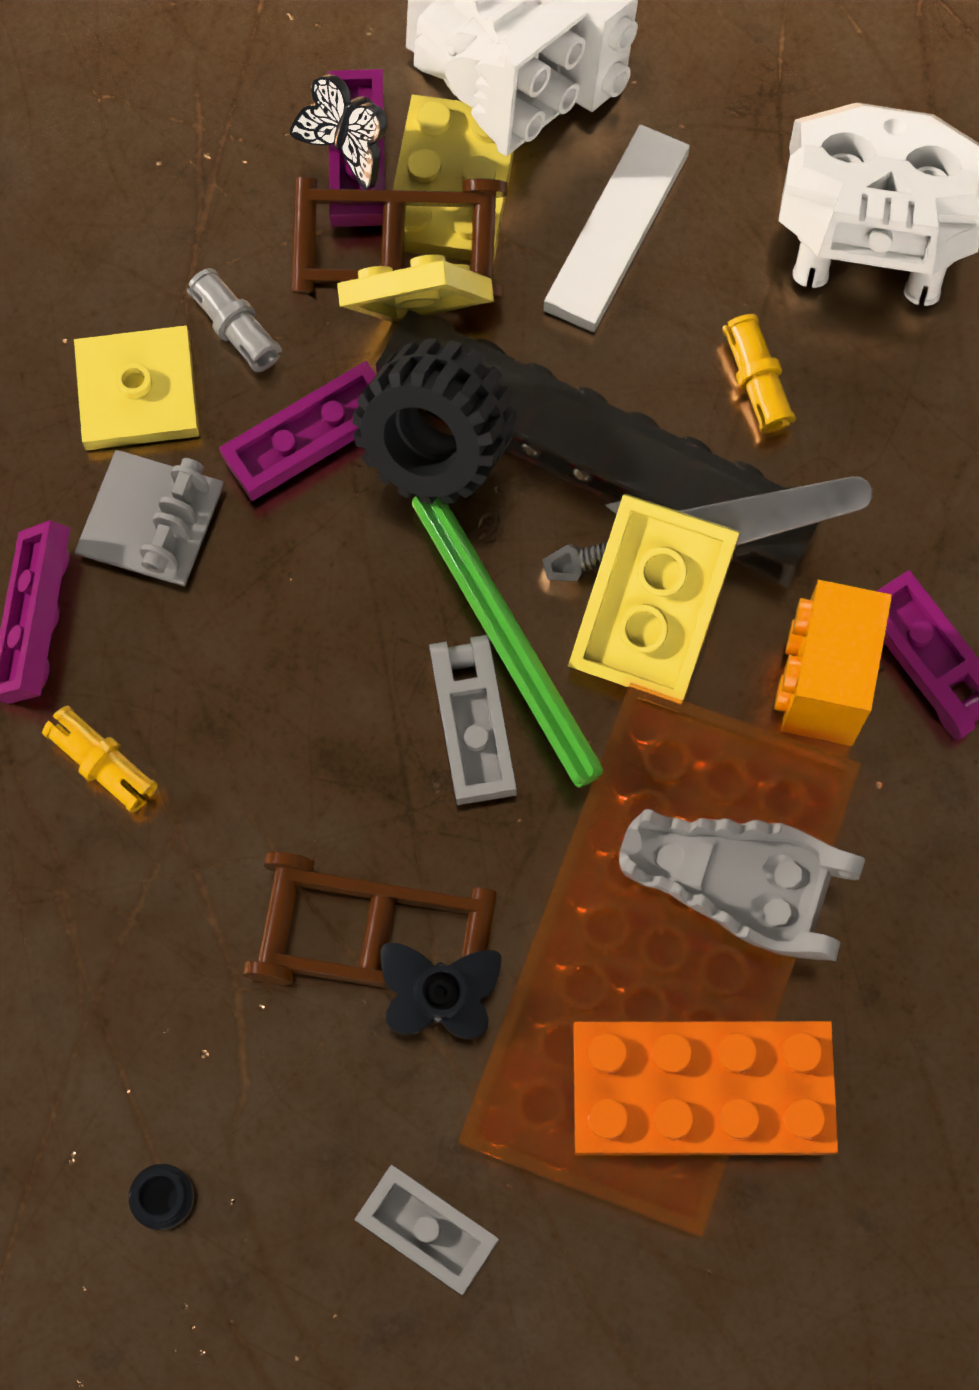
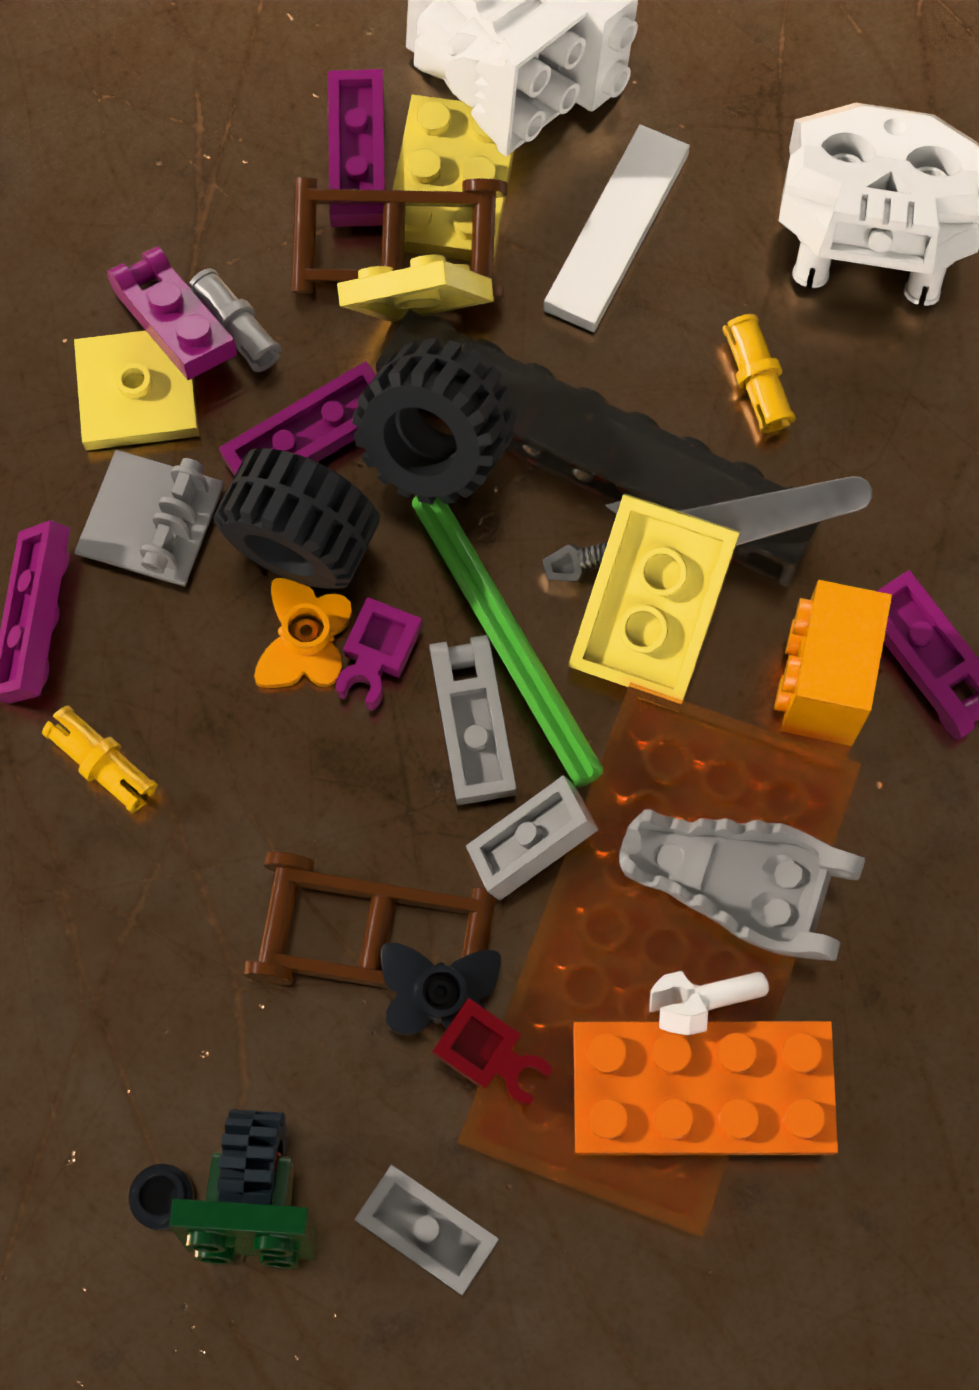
black animal [290,74,387,190] -> none
none -> magenta plate [107,246,237,380]
none -> dark green plate [169,1109,318,1269]
none -> black tyre [214,448,380,589]
none -> light orange animal [254,578,352,688]
none -> magenta plate [336,597,423,711]
none -> dark red plate [431,998,553,1106]
none -> light grey plate [466,775,599,901]
none -> white bar [649,971,769,1035]

